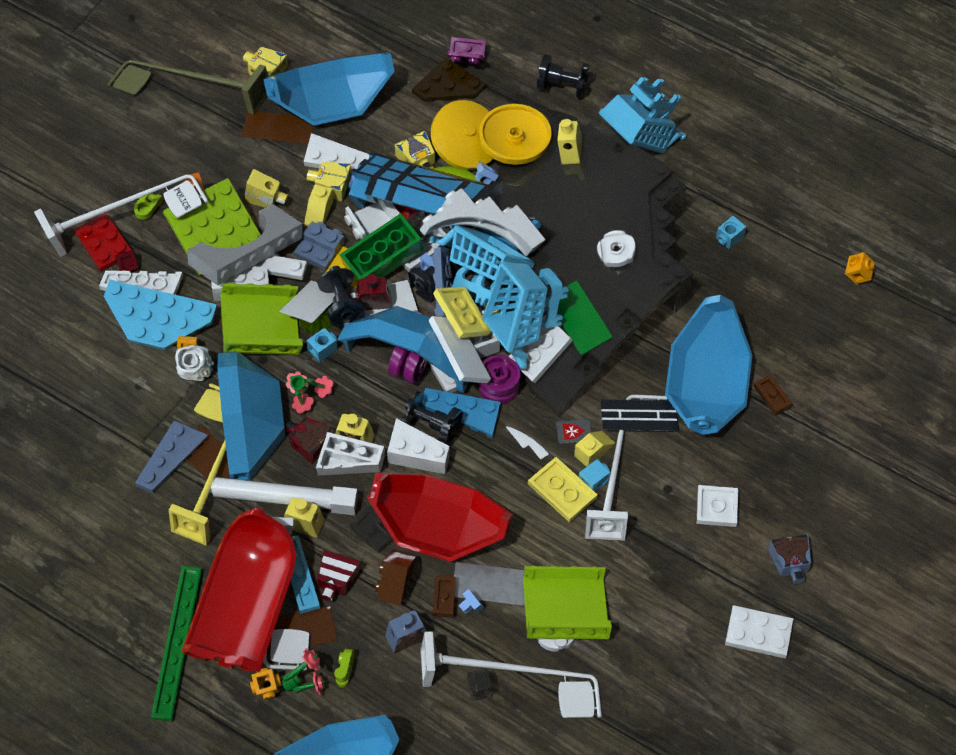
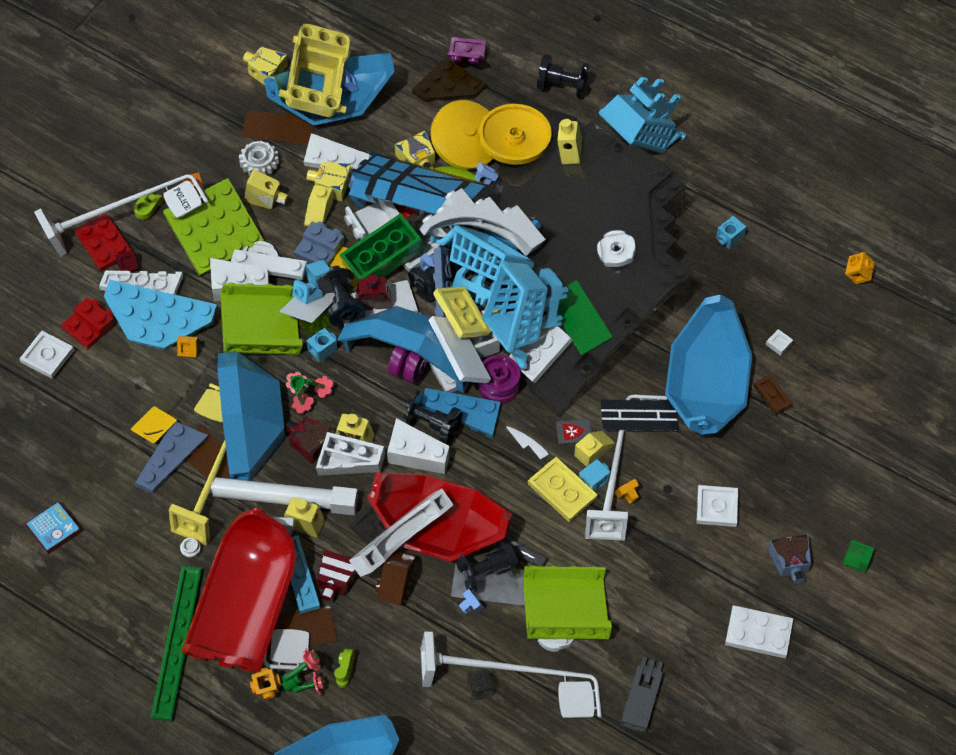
olive piece [107,60,268,114] -> none
white hair [175,345,214,381] -> none
light grey arch [187,204,302,285] -> none
sand blue torso [385,610,427,654] -> none
reddish brown plate [433,576,456,617] -> none
none -> white plate [20,331,74,379]
none -> medium azure tile [25,501,82,554]
none -> red plate [61,297,115,350]
none -> yellow sticker [131,406,177,443]
none -> white plate [180,538,201,557]
none -> white gear [239,141,279,176]
none -> light yellow piece [279,24,351,118]
none -> medium azure bracket [293,279,323,304]
none -> medium azure brick [306,260,330,288]
none -> light blue tile [340,69,358,93]
none -> white arch [349,489,453,577]
none -> black piece [456,537,520,593]
none -> dark grey piece [505,538,547,566]
none -> light orange tile [615,479,639,504]
none -> dark grey hinge [620,656,663,733]
none -> white plate [766,329,793,356]
none -> green panel [843,540,874,573]

